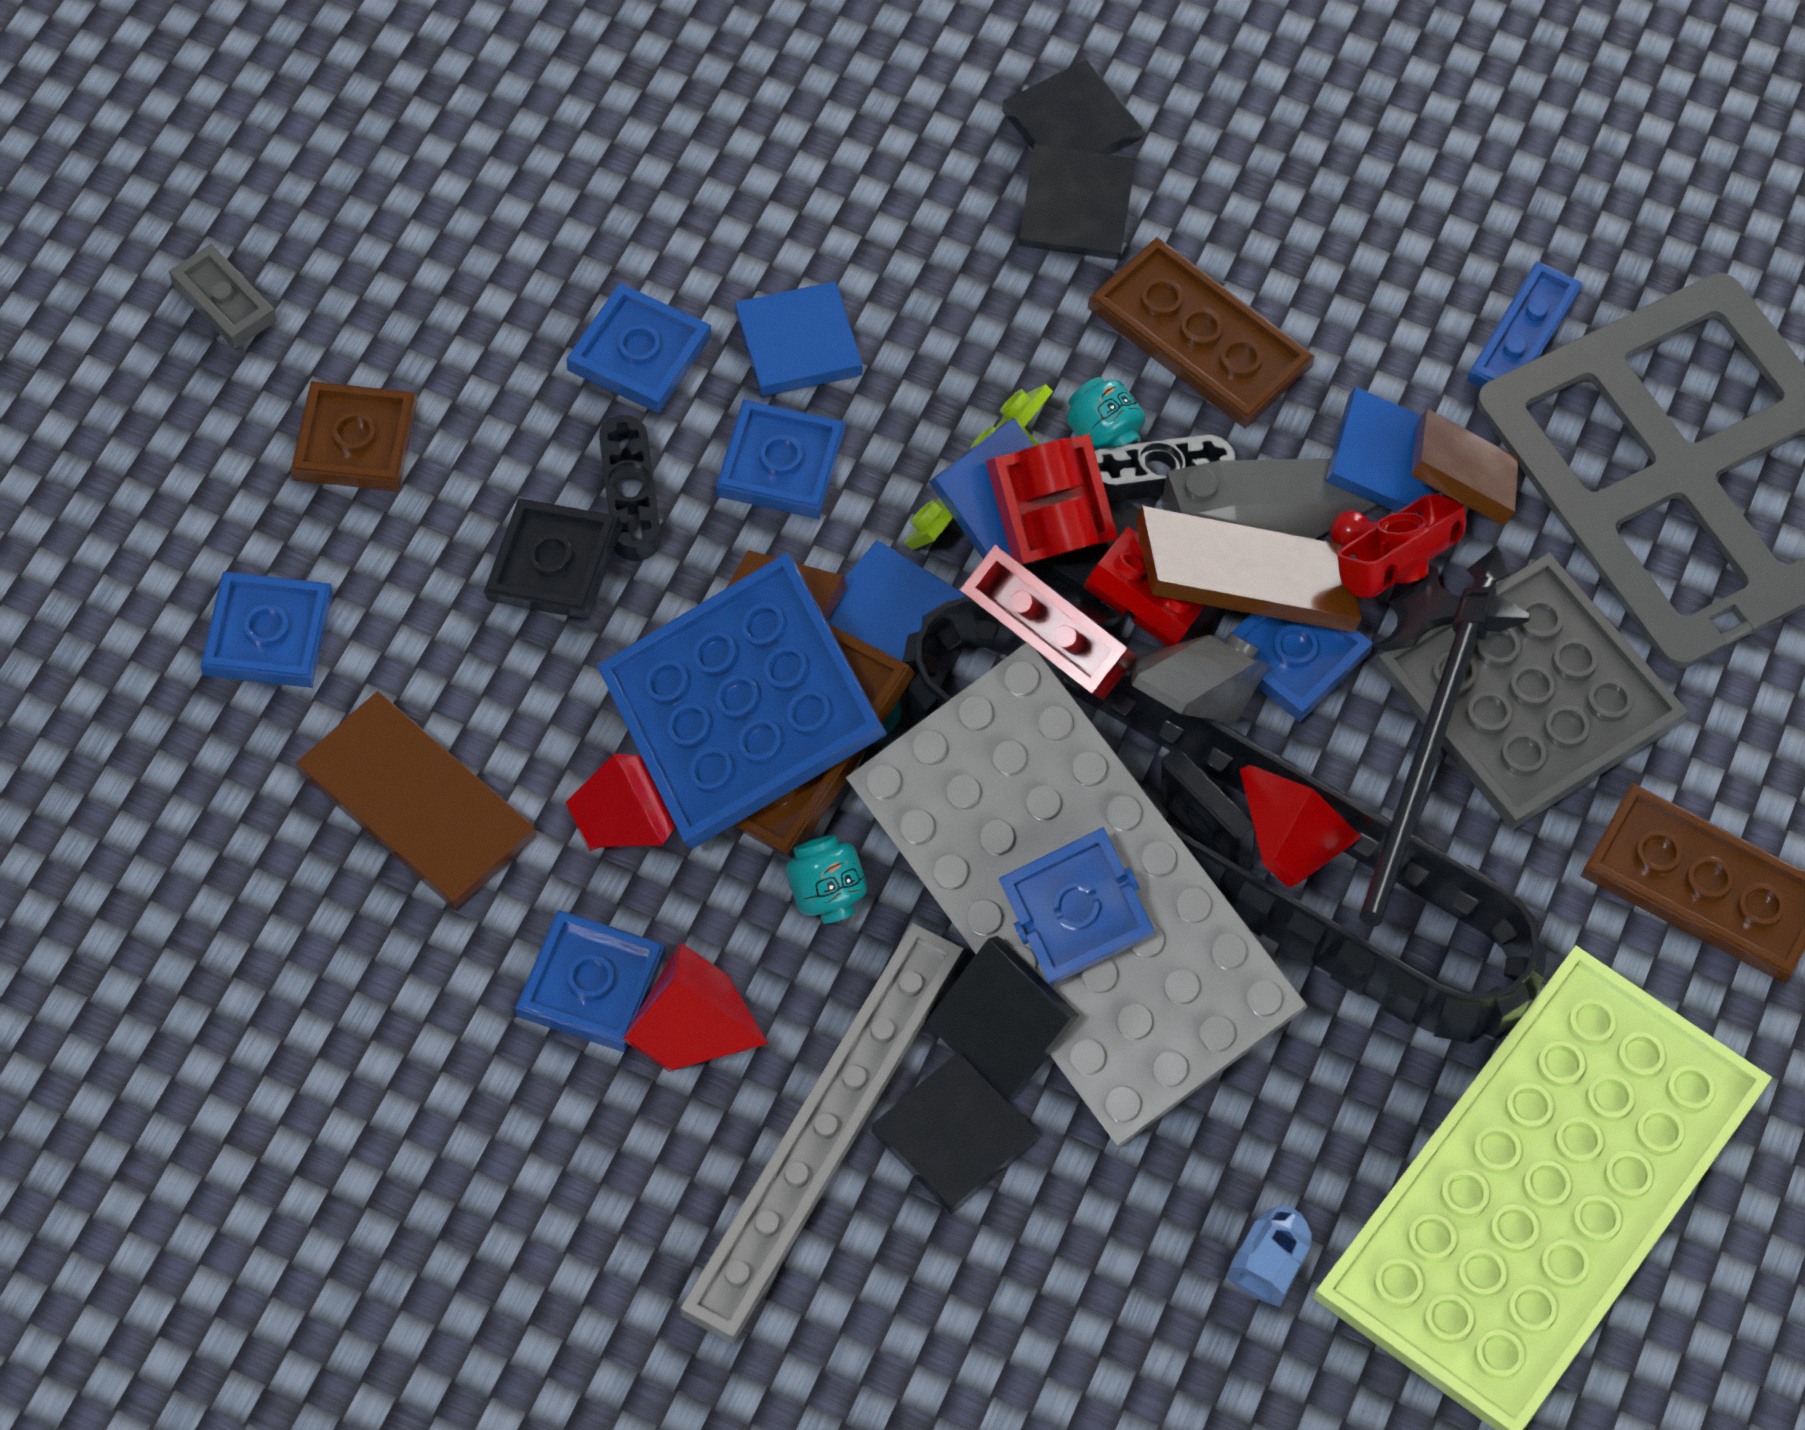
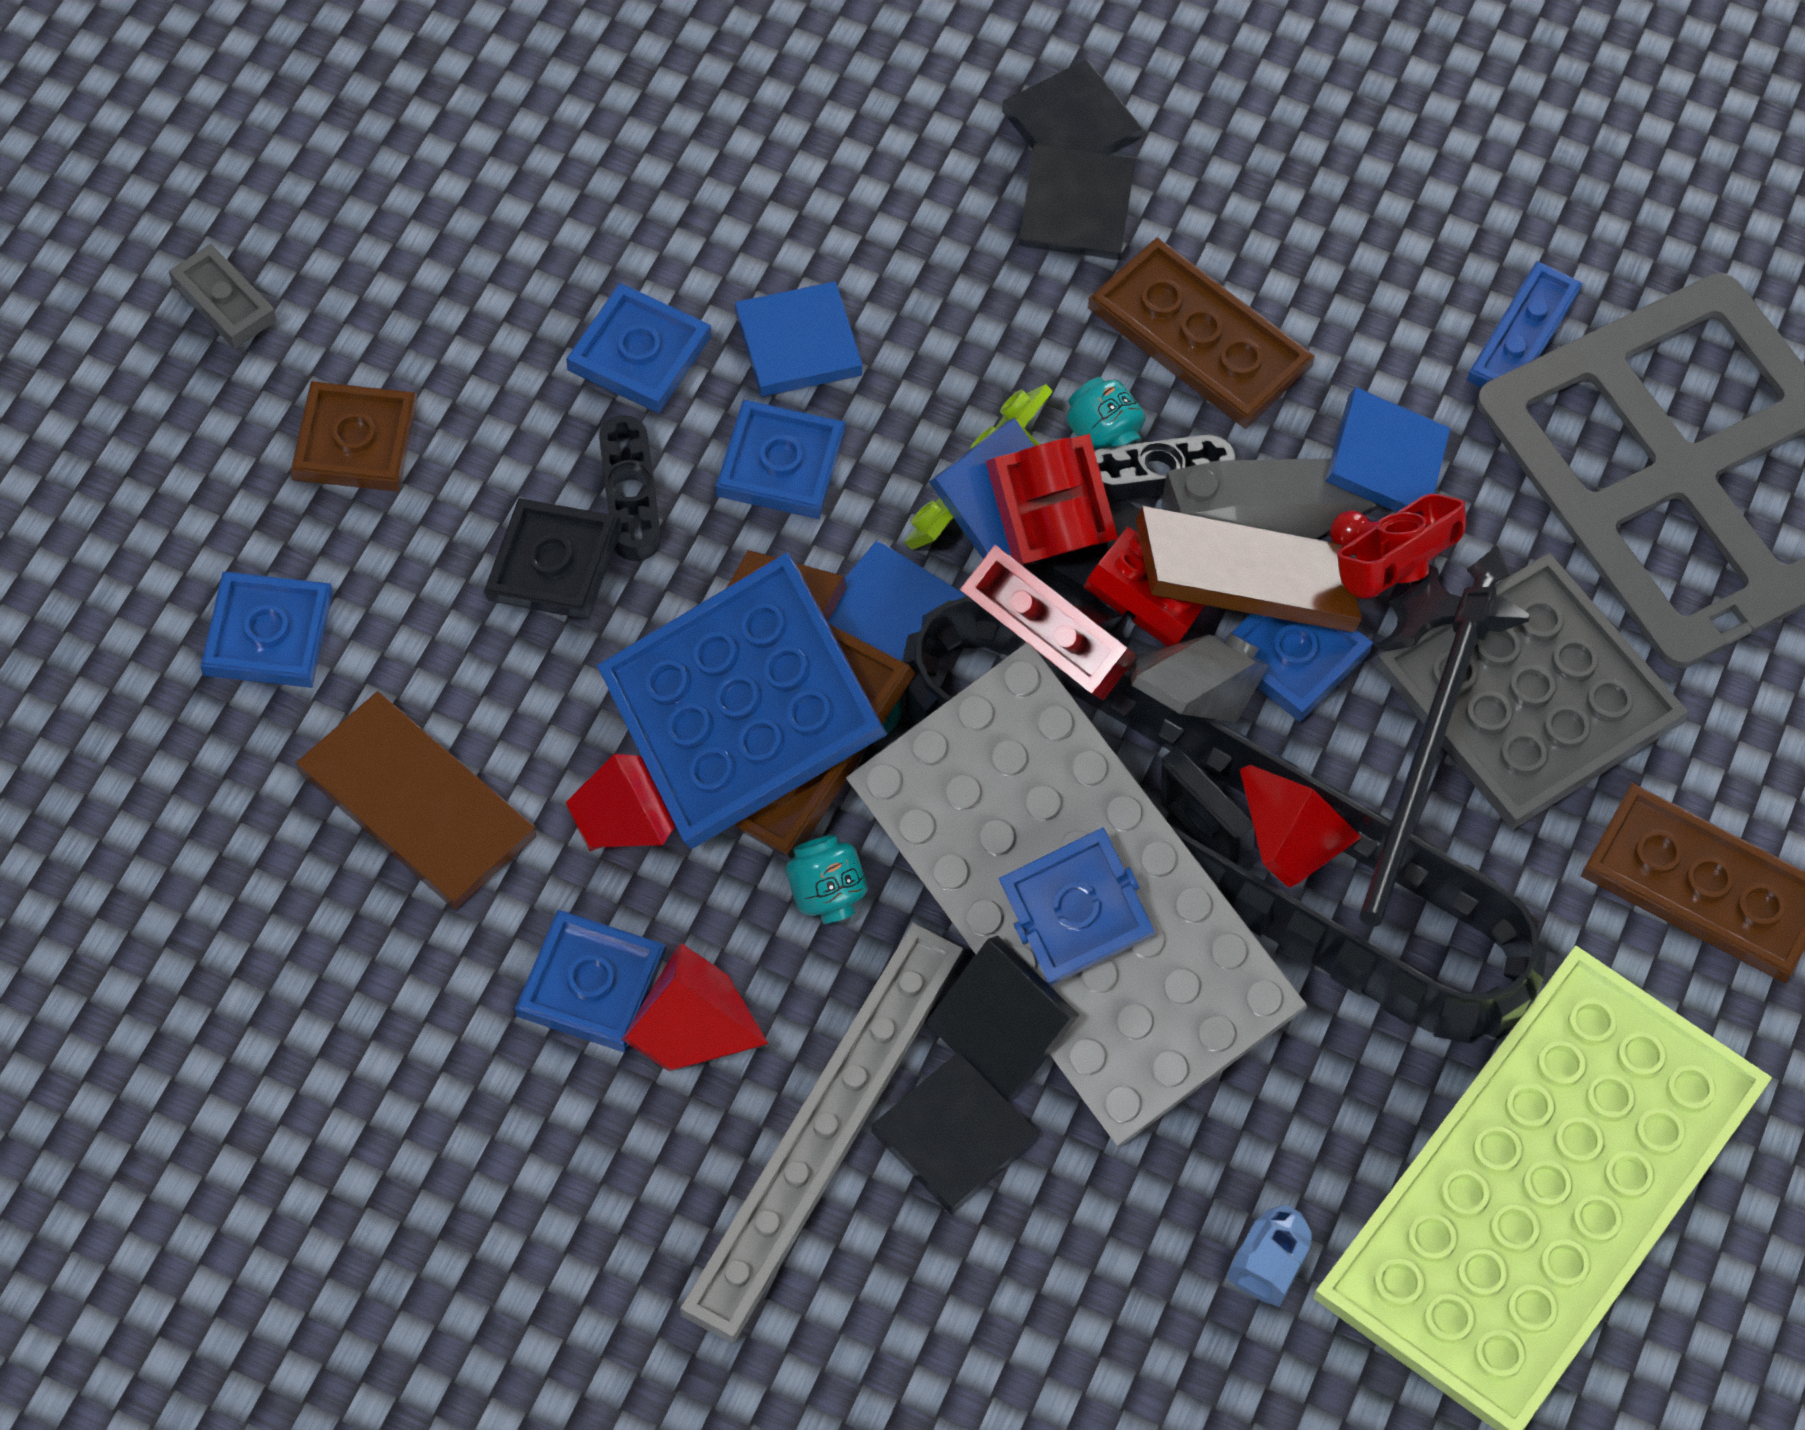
reddish brown tile [1411,408,1519,525] -> none

